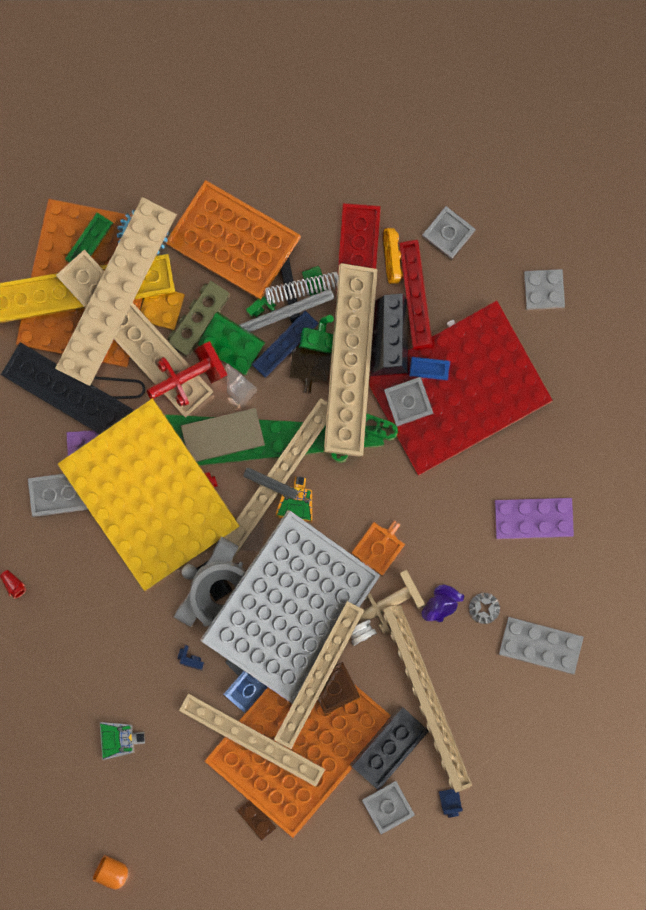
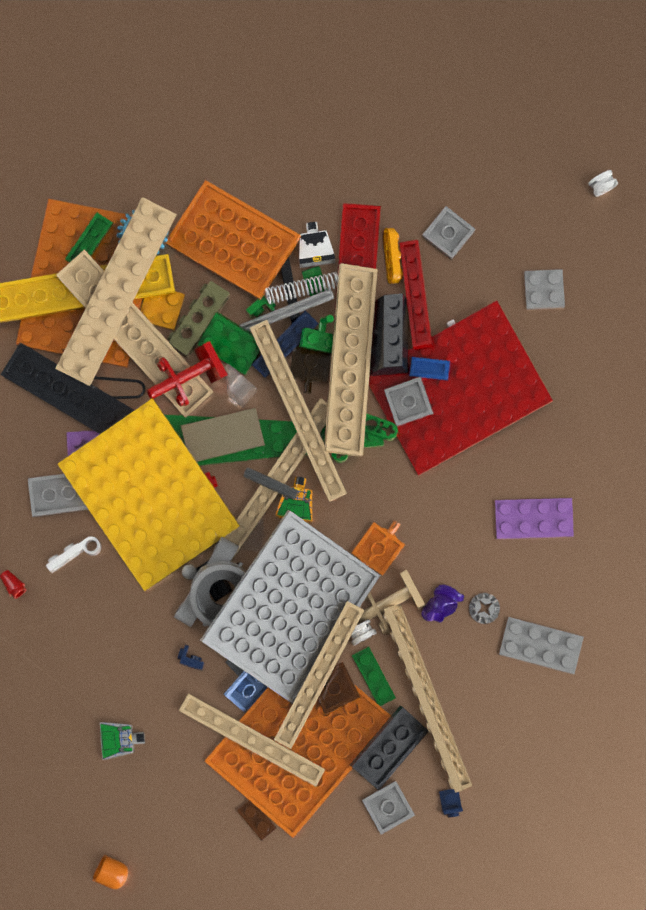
none -> white plate [46,537,101,573]
none -> tan plate [250,320,347,502]
none -> torso [299,222,335,268]
none -> green plate [352,647,396,706]
none -> white wheel [588,170,618,197]

